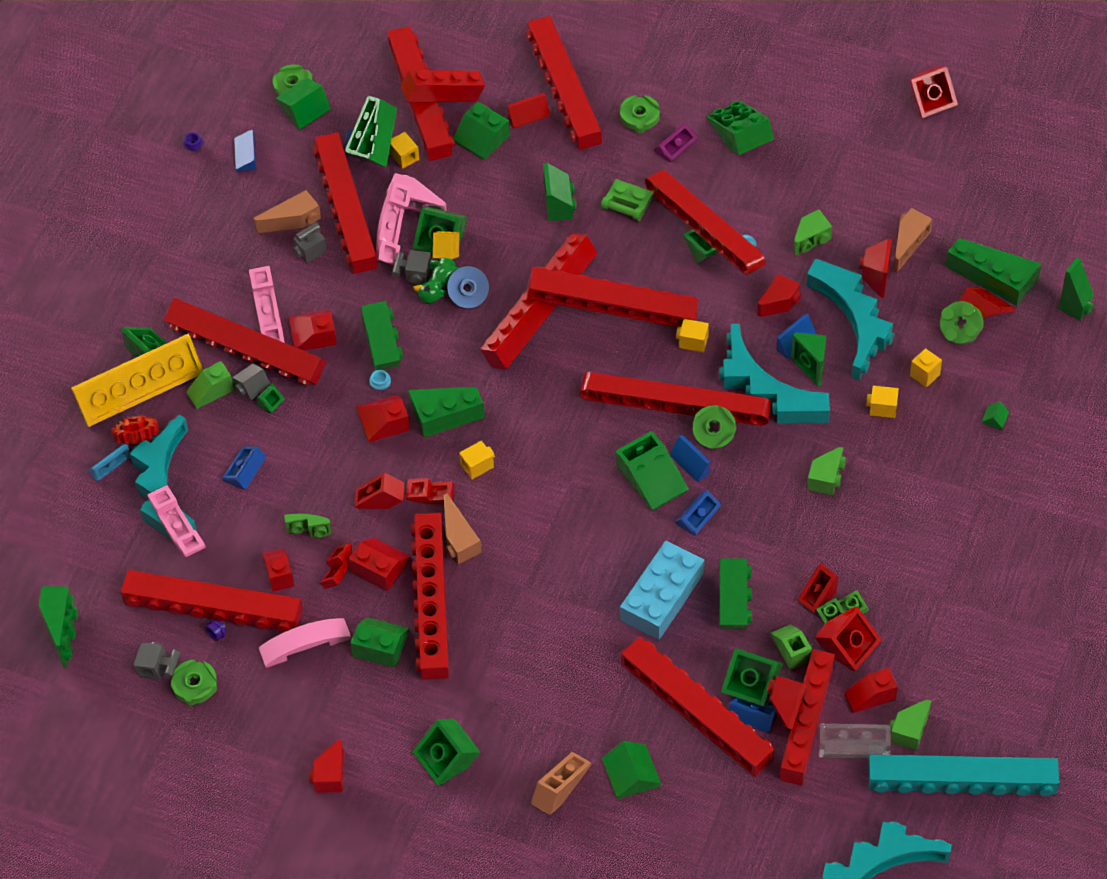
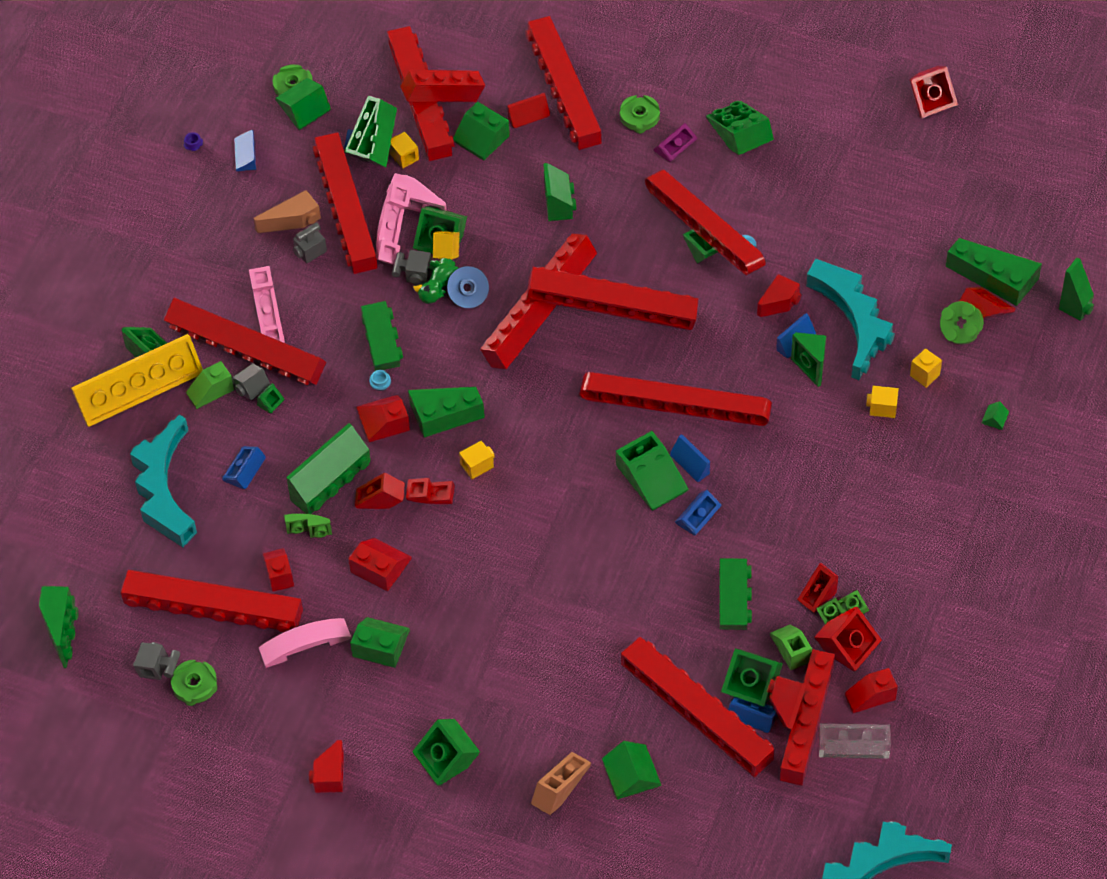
dark azure slope [88,444,131,482] -> none
red gear [111,415,160,445] -> none
bright pink slope [148,485,206,557] -> none
dark purple plate [205,620,226,641] -> none
red slope [289,309,337,351] -> none
red slope [320,543,352,589] -> none
red brick [411,513,449,680] -> none
nougat slope [444,493,482,565] -> none
bright green plate [601,179,653,221] -> none
medium azure brick [620,541,704,640] -> none
yellow brick [676,319,709,353] -> none
bright green plate [693,405,736,449] -> none
teal arch [719,324,830,424] -> none
bright green slope [794,210,832,255] -> none
bright green slope [807,447,846,495] -> none
red slope [859,239,892,298] -> none
teal brick [868,754,1059,796] -> none
bright green slope [888,700,931,750] -> none
nougat slope [894,208,933,272] -> none
none -> green slope [286,423,371,514]

